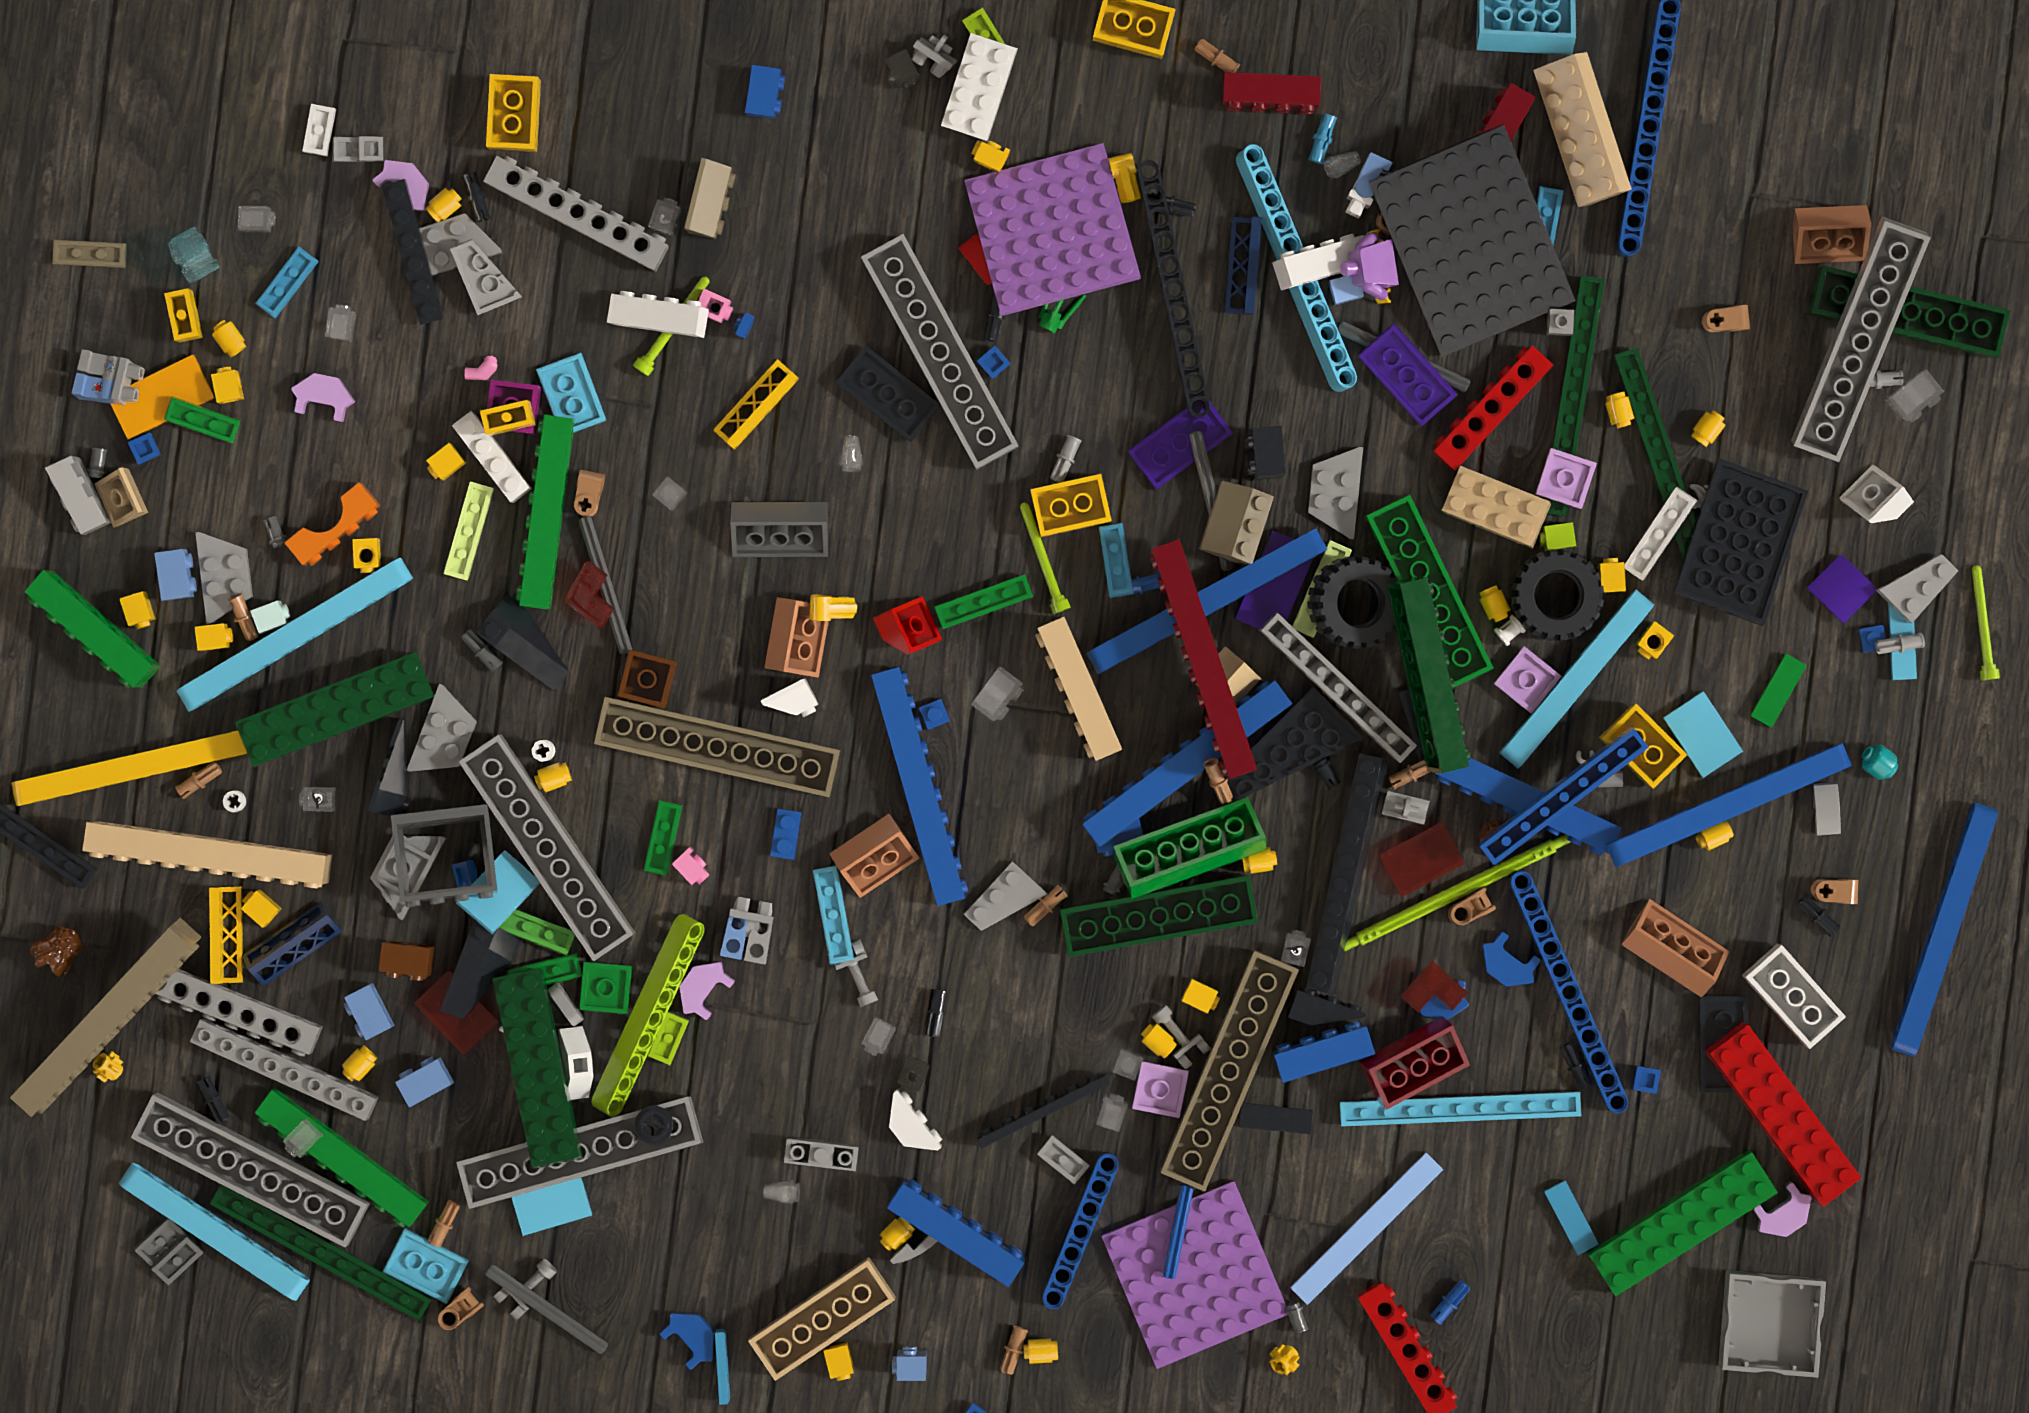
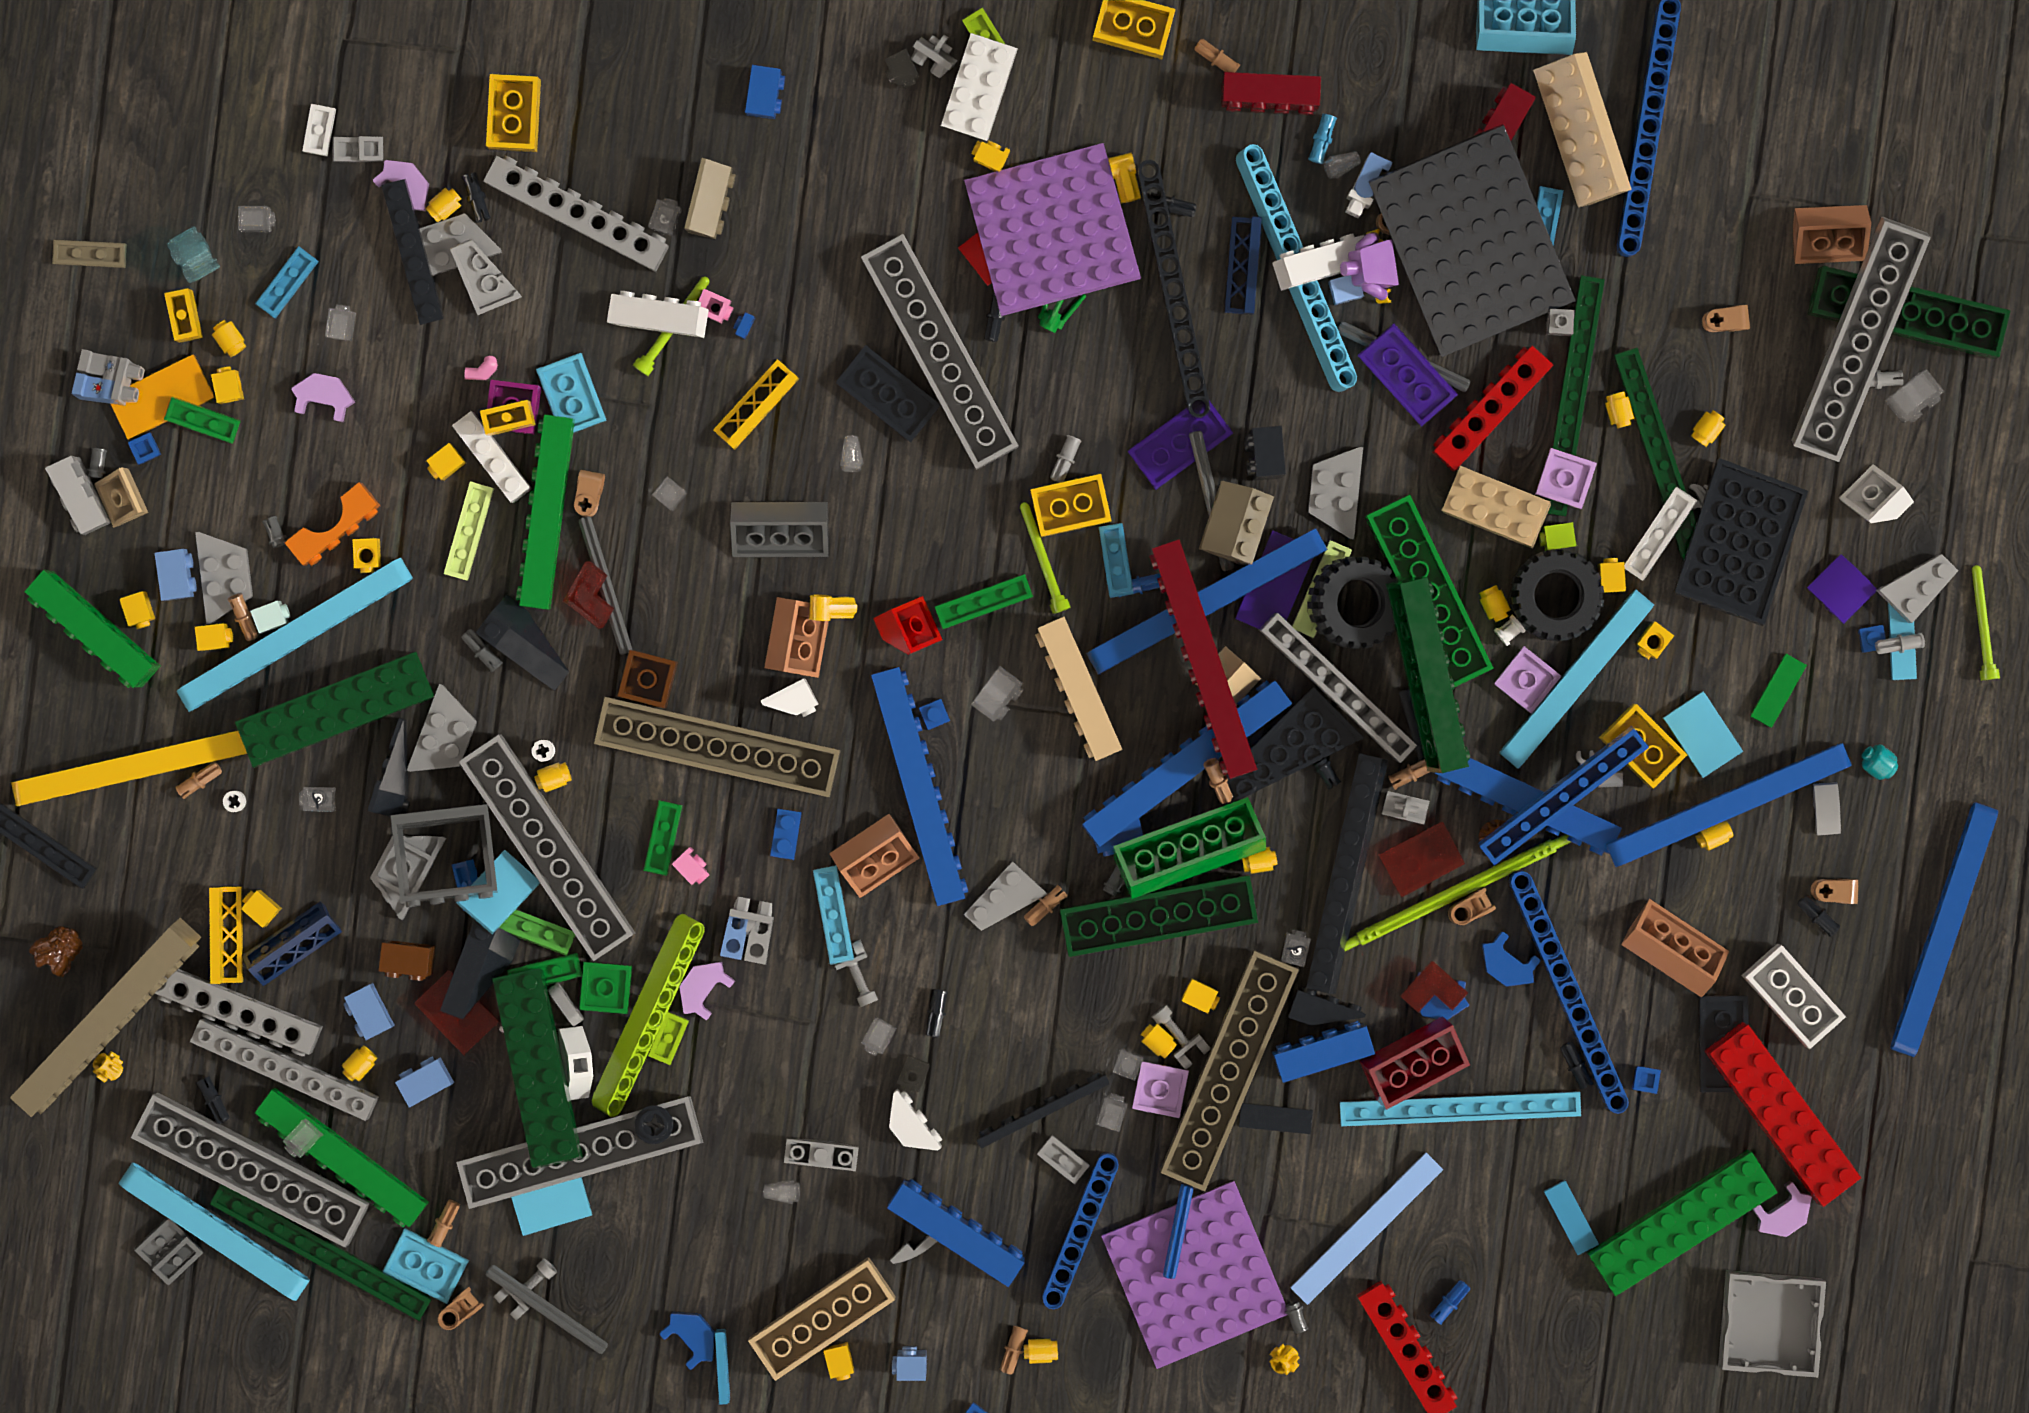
tan brick [82,821,333,888] -> none
yellow brick [880,1217,915,1251] -> none
blue plate [977,346,1011,380] -> none

